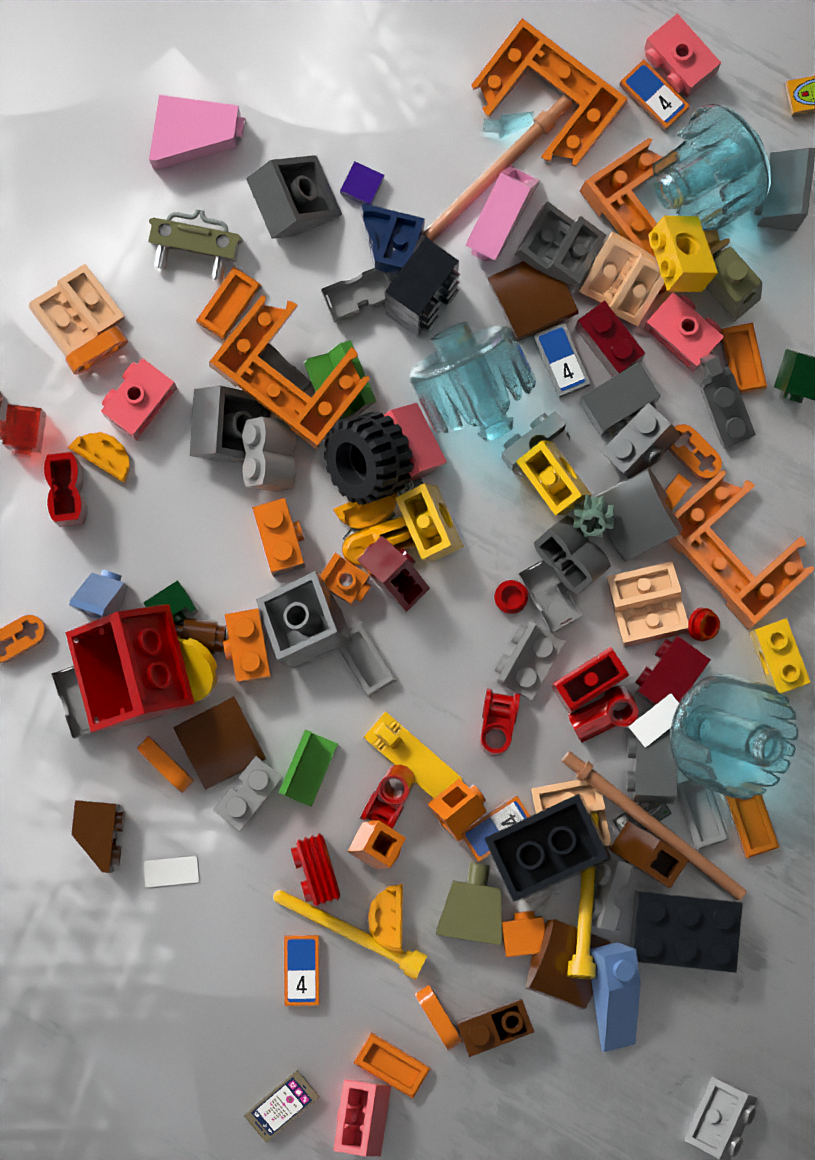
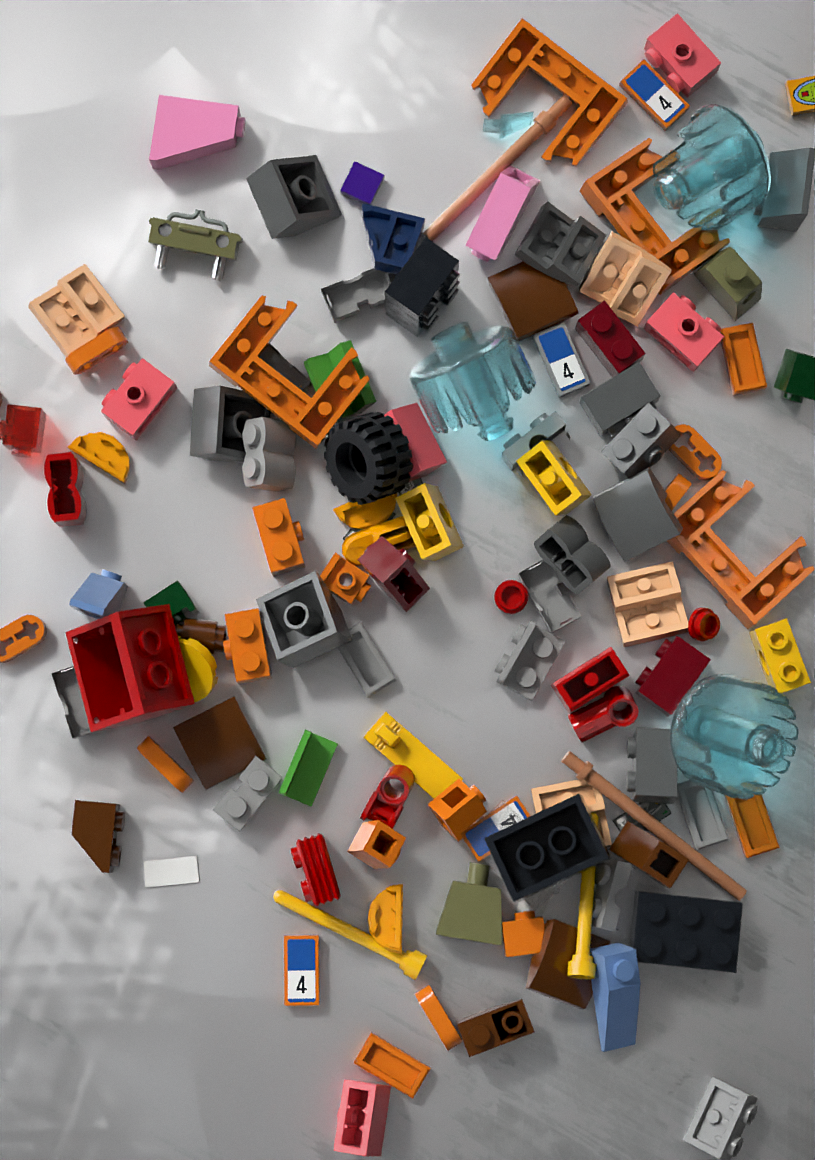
orange tile [196,266,262,341] -> none
tile [244,1069,320,1143] -> none
red piece [480,688,521,756] -> none
sand green gear [573,495,615,538] -> none
white sticker [629,693,687,748] -> none
yellow brick [648,215,718,292] -> none
dark grey hinge [699,353,756,449] -> none

